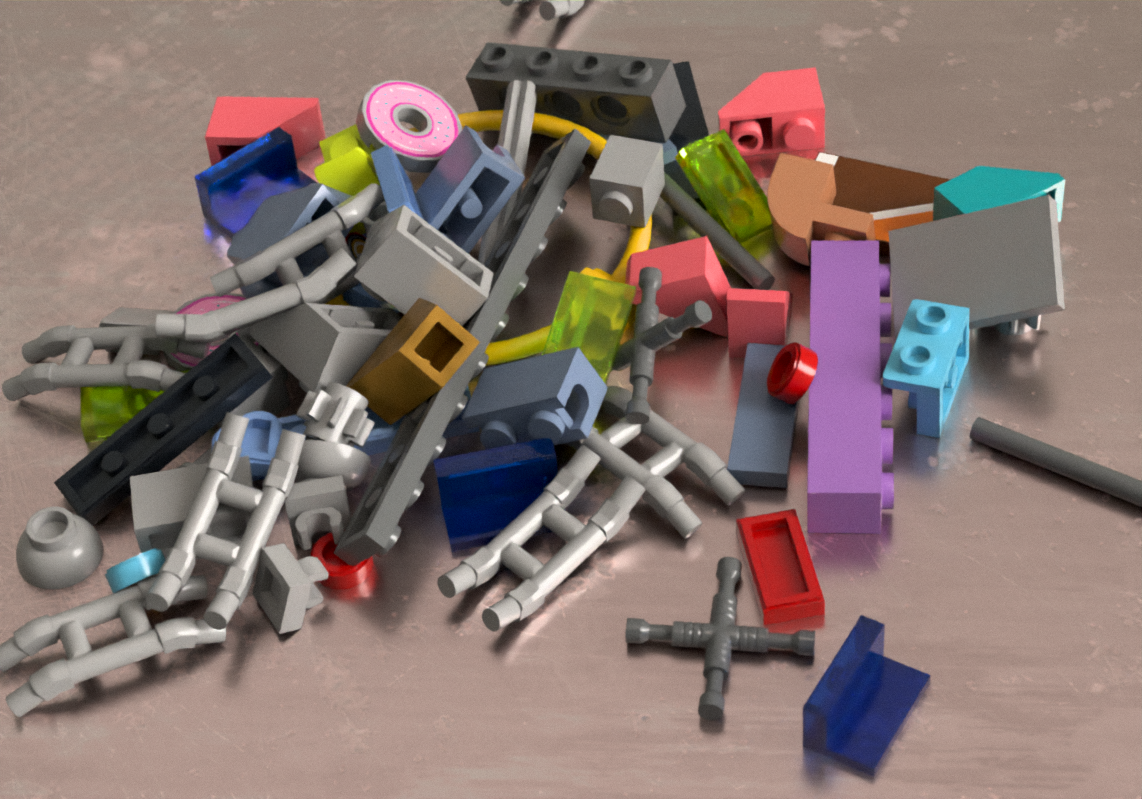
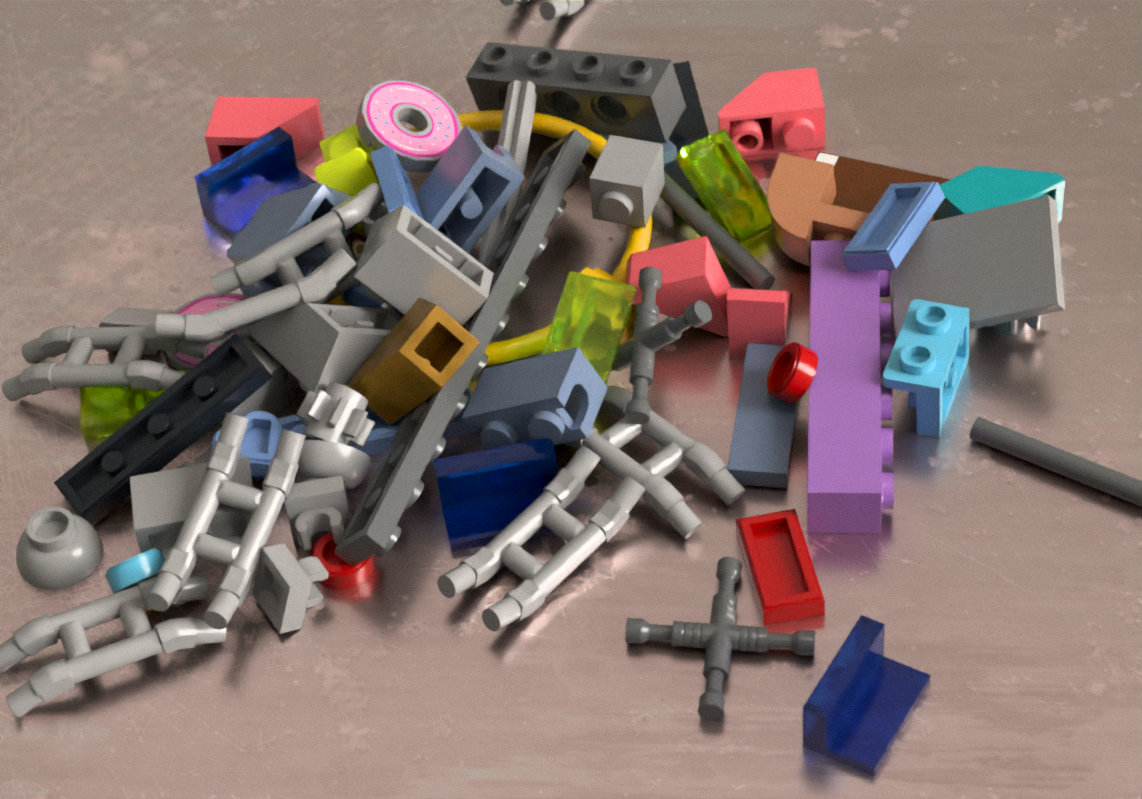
none -> medium blue tile [841,182,945,271]

